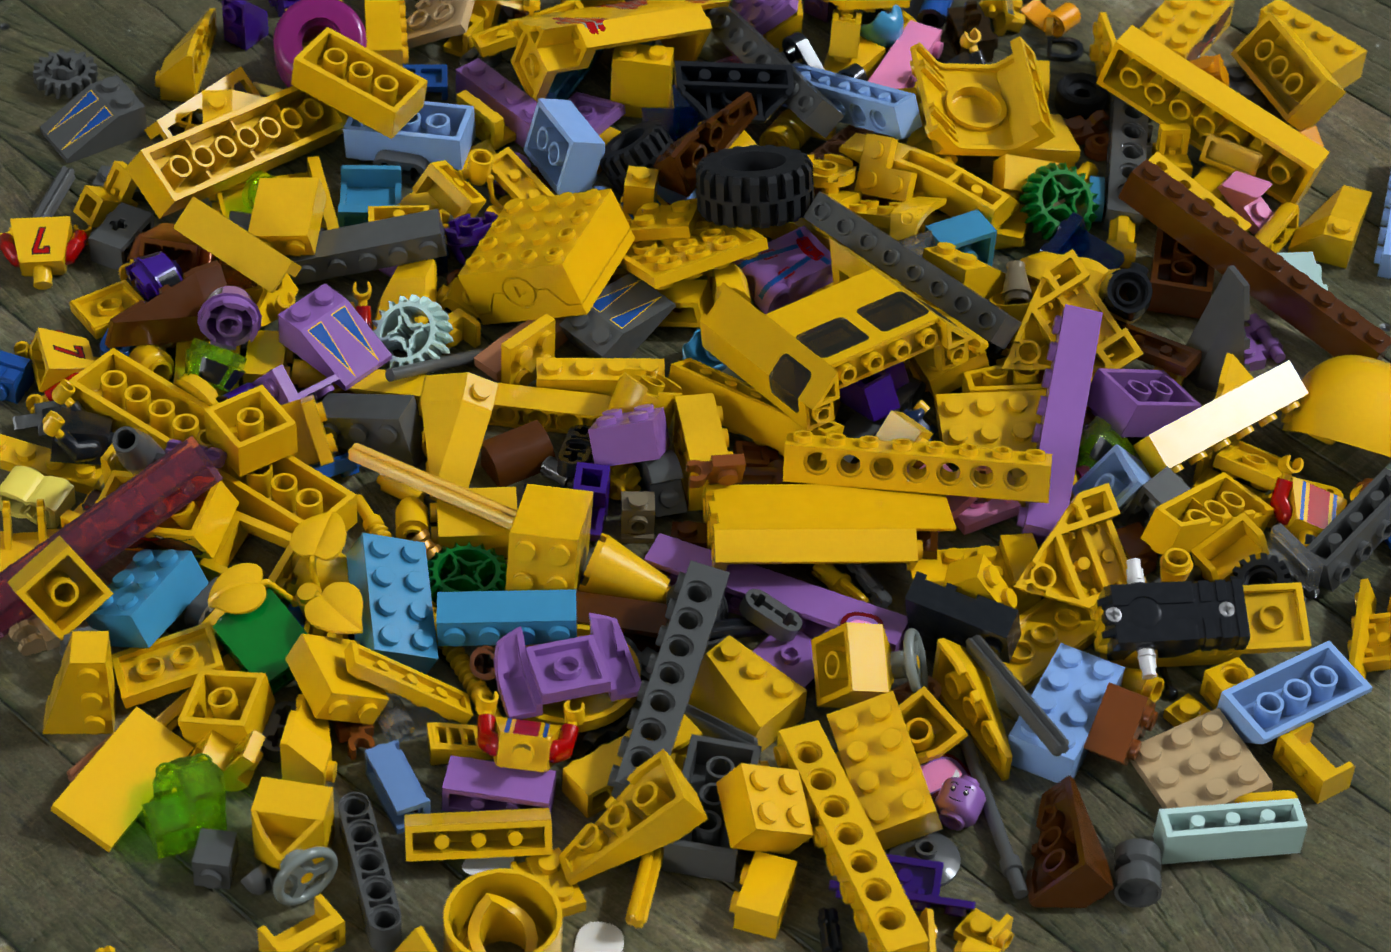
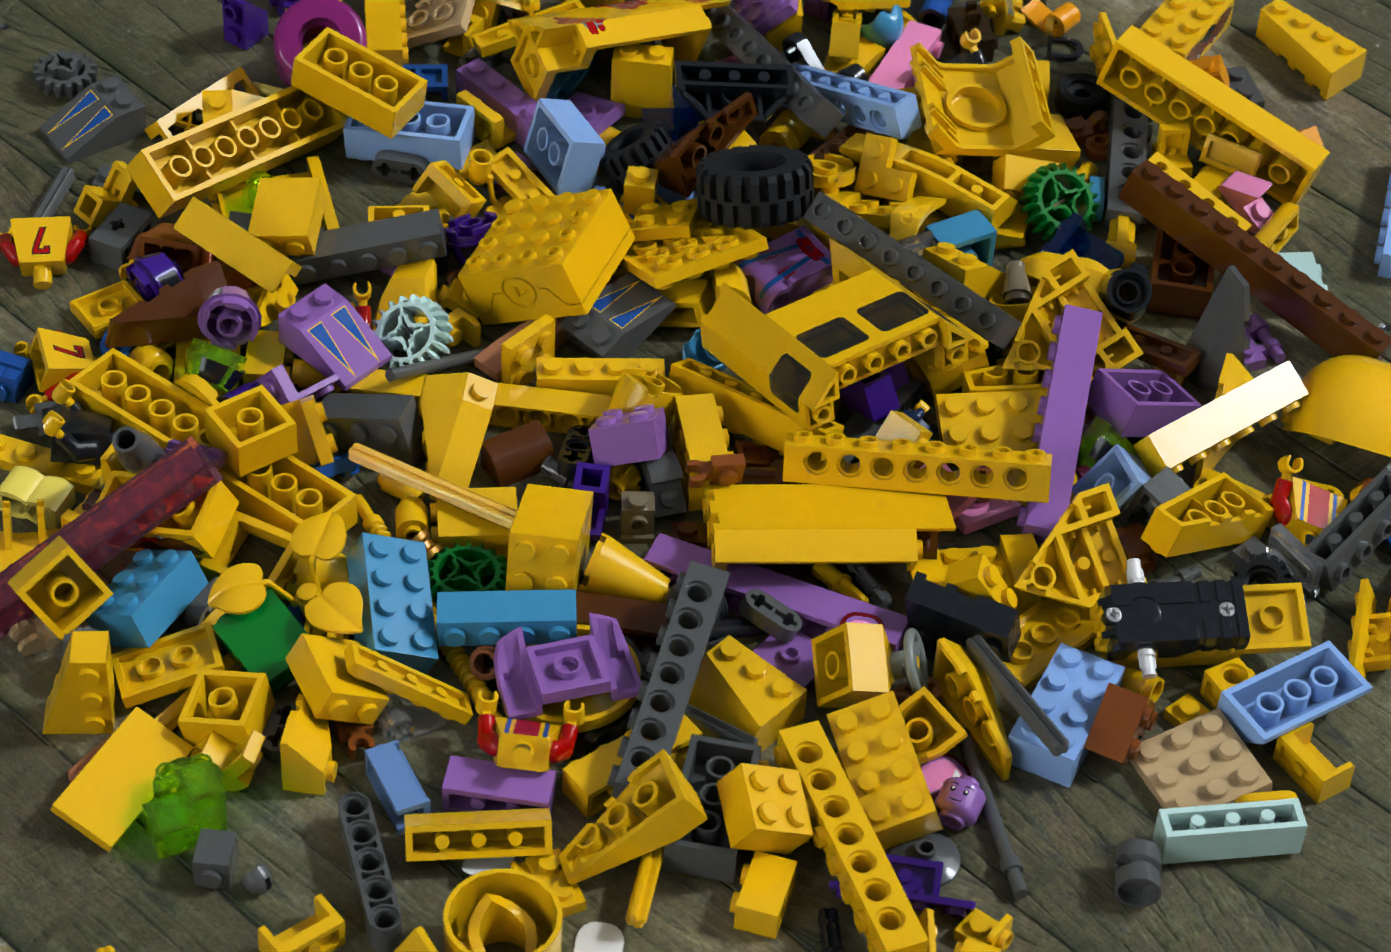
yellow wedge [155,8,217,102] -> none
yellow piece [251,777,338,906] -> none
dark azure panel [338,165,402,228] -> none
yellow slope [426,722,494,766] -> none
reddish brown wedge [1026,775,1114,908] -> none
black hinge [1159,667,1178,700] -> none
yellow cone [1160,548,1193,582] -> none
yellow panel [1190,512,1270,582] -> none
yellow plate [1212,439,1293,491] -> none
yellow brick [1230,12,1346,130] -> none
yellow wedge [1288,185,1373,269] -> none

